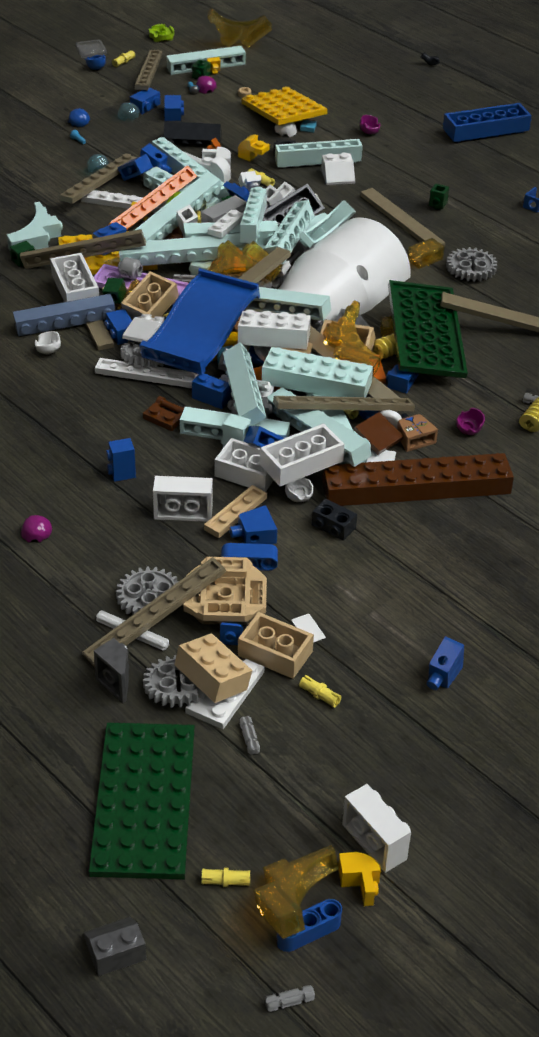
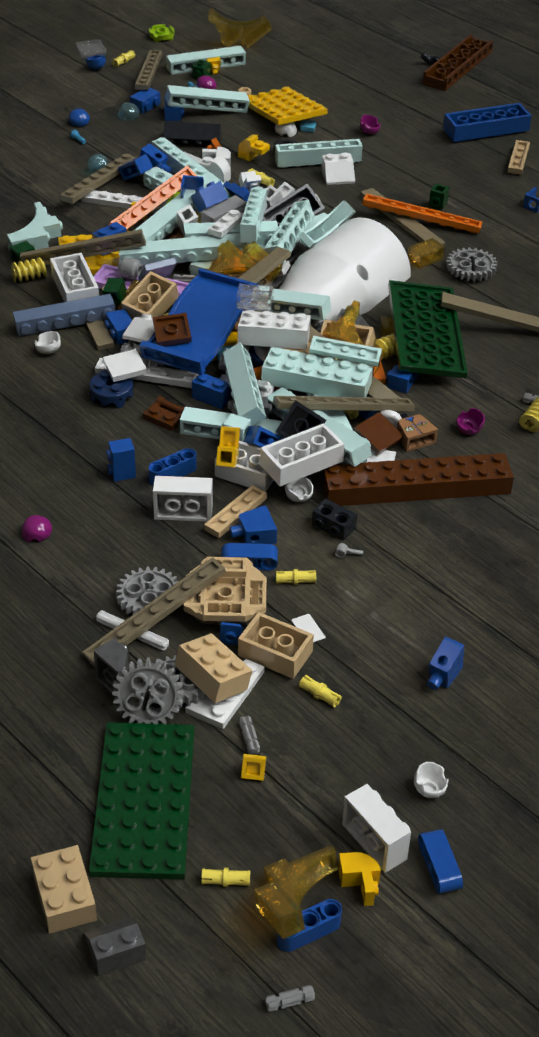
none -> light yellow piece [11,257,47,283]
none -> tan brick [31,845,97,934]
none -> dark blue plate [89,370,133,408]
none -> white tile [103,349,147,382]
none -> light grey gear [112,657,184,724]
none -> sand blue tile [138,258,177,282]
none -> blue beam [148,448,197,486]
none -> reddish brown tile [152,313,192,346]
none -> light aqua brick [165,85,250,113]
none -> blue bracket [181,175,204,198]
none -> blue brick [191,181,229,212]
none -> yellow brick [216,426,240,467]
none -> clear brick [236,284,274,311]
none -> yellow tile [241,754,266,781]
none -> black slope [276,400,326,438]
none -> light yellow pin [276,569,316,585]
none -> light aqua plate [309,335,382,367]
none -> light grey hand [335,543,363,558]
none -> orange plate [362,193,483,233]
none -> white hair [414,762,449,798]
none -> blue beam [418,829,463,894]
none -> reddish brown tile [422,34,494,91]
none -> tan plate [508,140,530,175]

